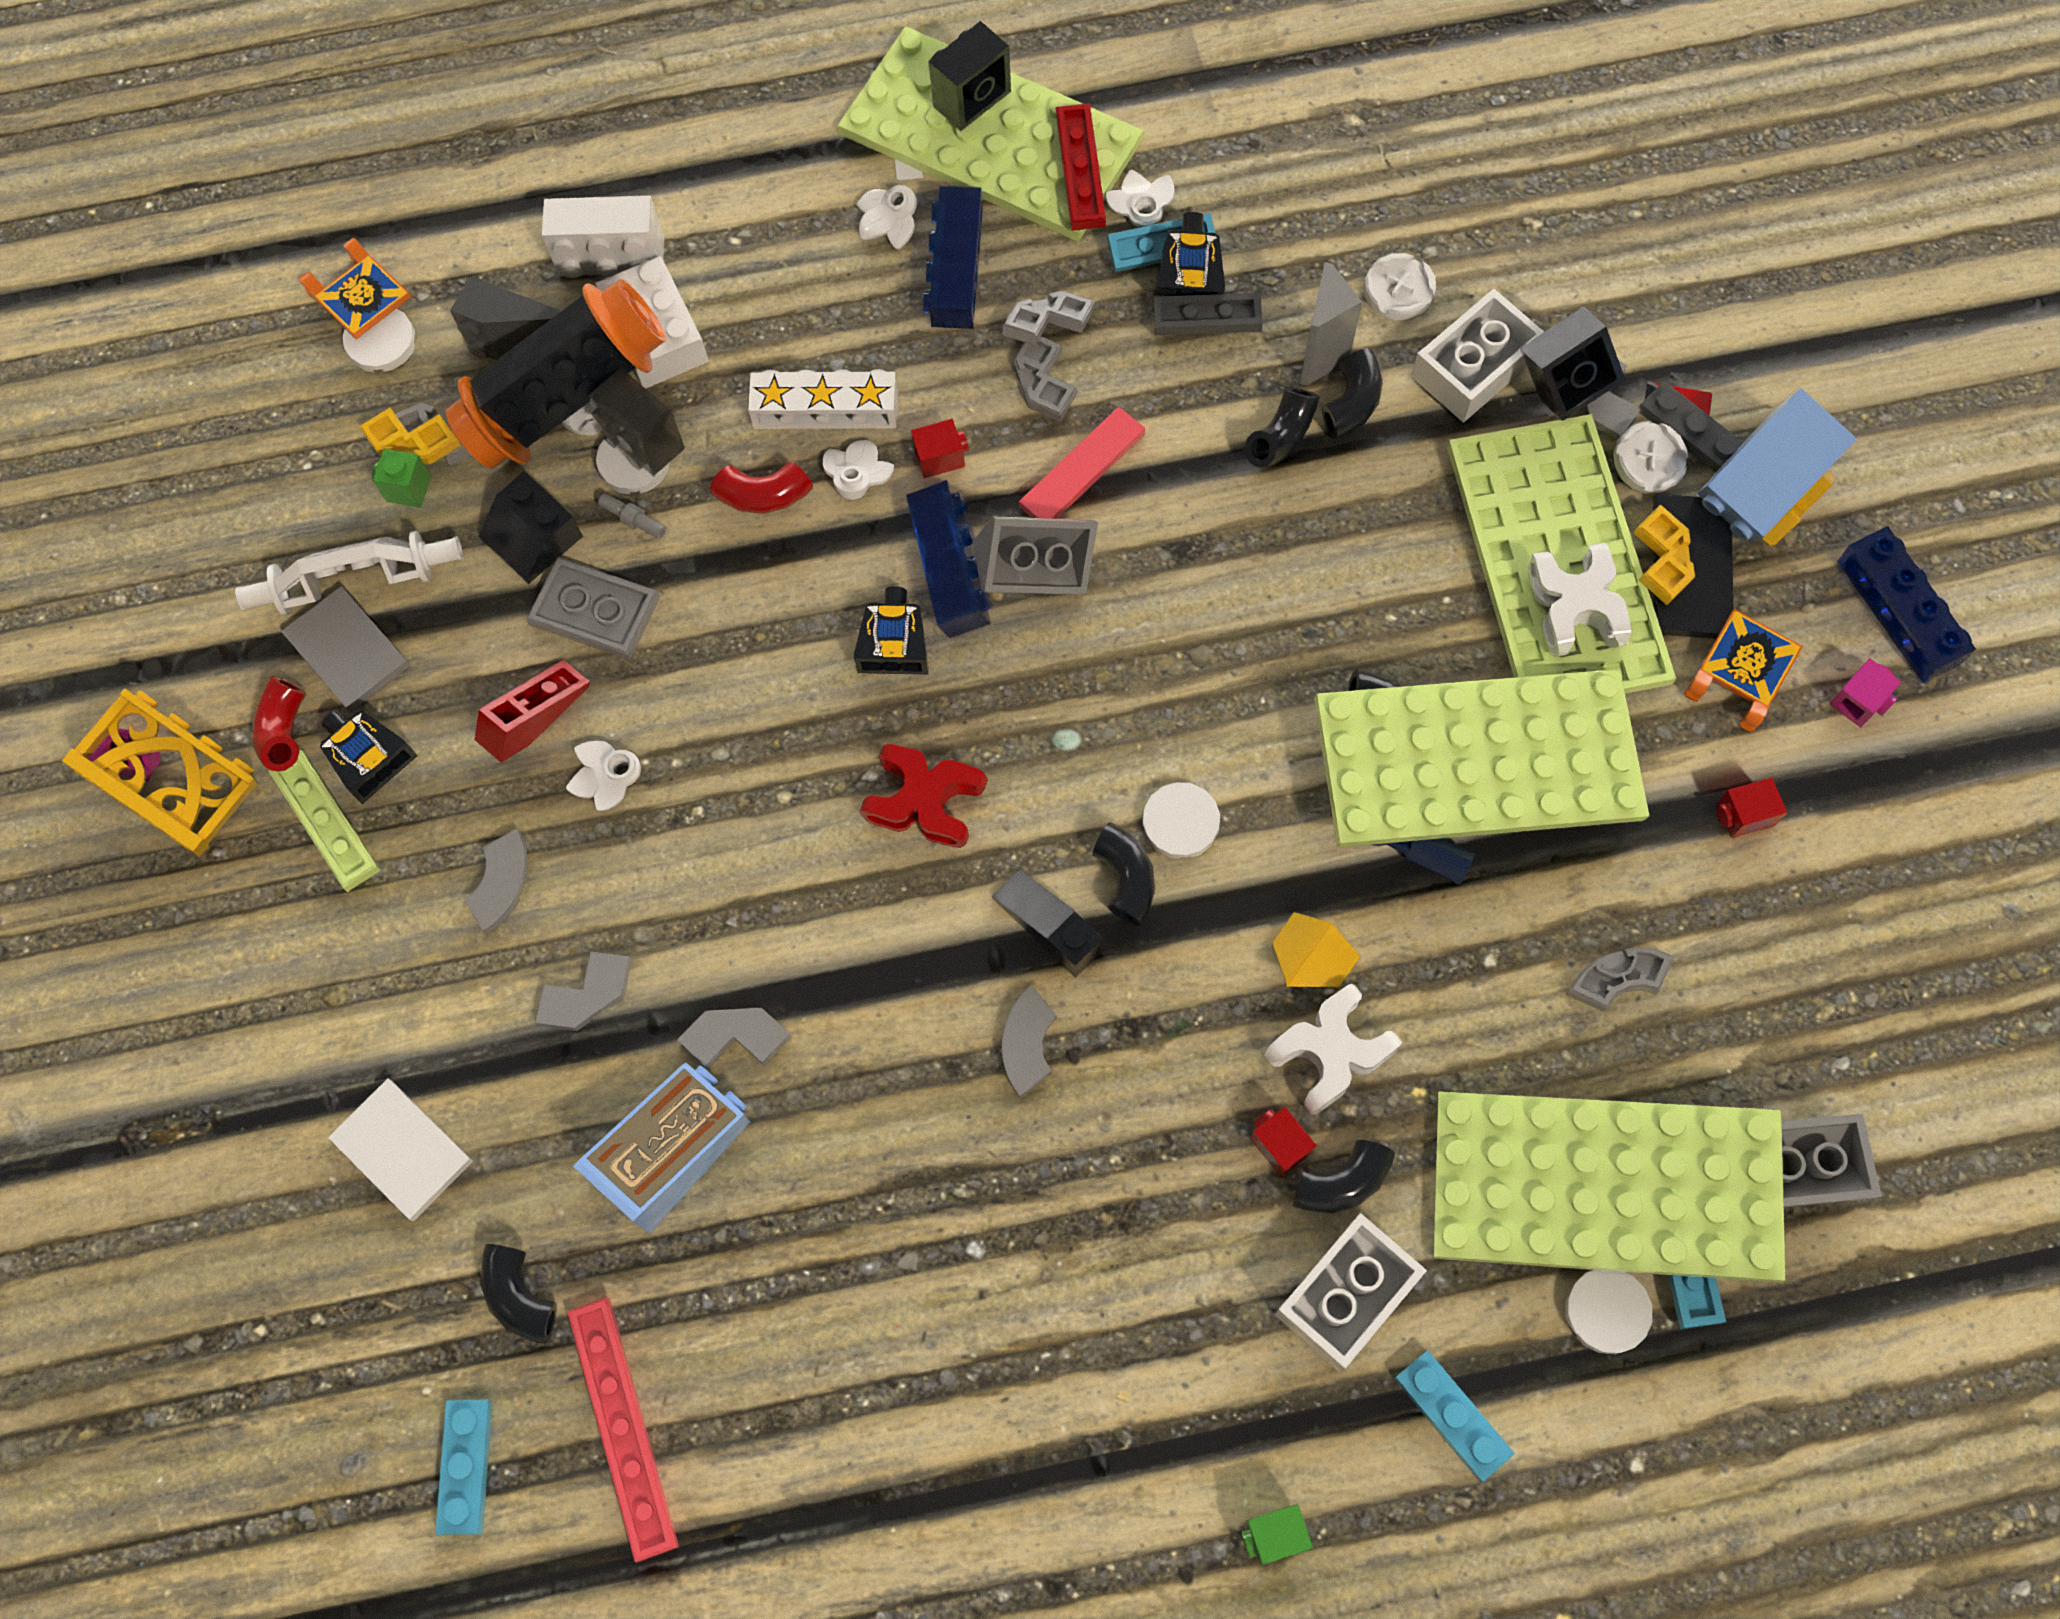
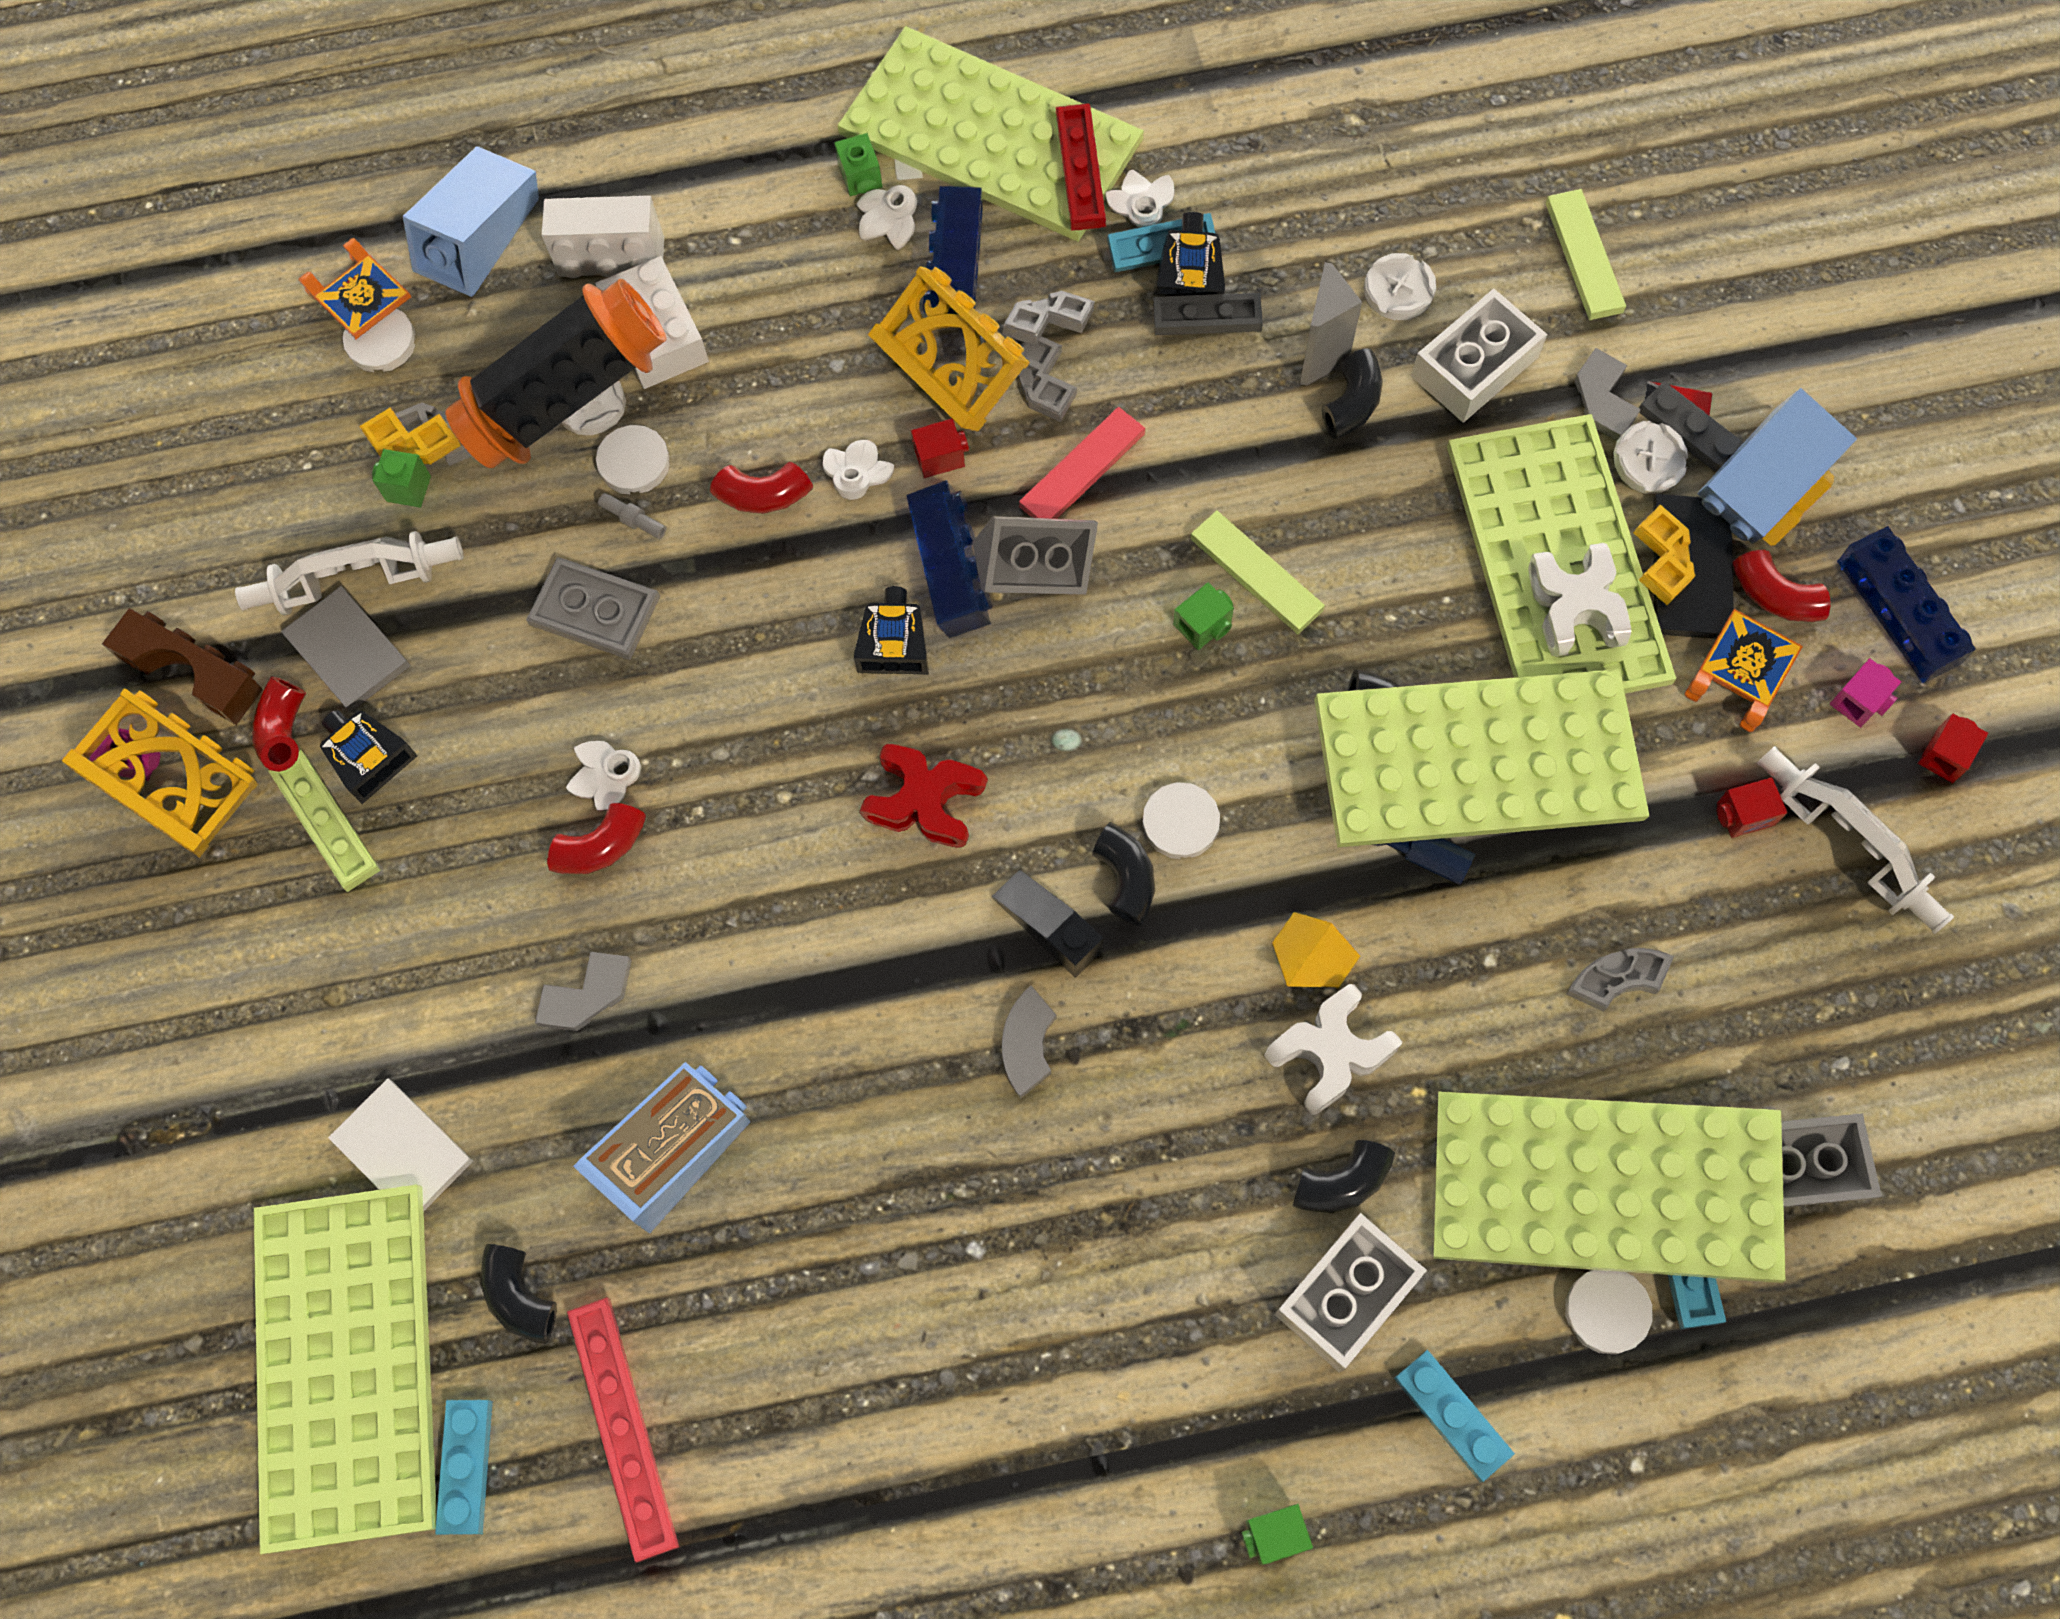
dark grey slope [450,276,561,360] -> none
light grey tile [465,829,528,934] -> none
red slope [474,660,590,763] -> none
black slope [479,471,583,585] -> none
clear smoke brick [588,367,685,477] -> none
light grey tile [677,1008,792,1069] -> none
white brick [748,369,898,429] -> none
black brick [928,21,1011,131] -> none
black cylinder [1244,387,1320,468] -> none
red brick [1250,1107,1317,1178] -> none
black brick [1520,306,1626,421] -> none
none -> reddish brown arch [102,608,263,726]
none -> yellowish green plate [254,1184,437,1554]
none -> light blue slope [403,146,539,297]
none -> red cylinder [547,803,646,874]
none -> bright green brick [834,133,883,197]
none -> yellow fence [868,266,1030,431]
none -> bright green brick [1173,582,1234,650]
none -> yellowish green tile [1191,510,1325,635]
none -> yellowish green tile [1545,189,1626,320]
none -> red cylinder [1733,550,1831,622]
none -> white plate [1756,746,1954,934]
none -> red brick [1917,713,1989,783]

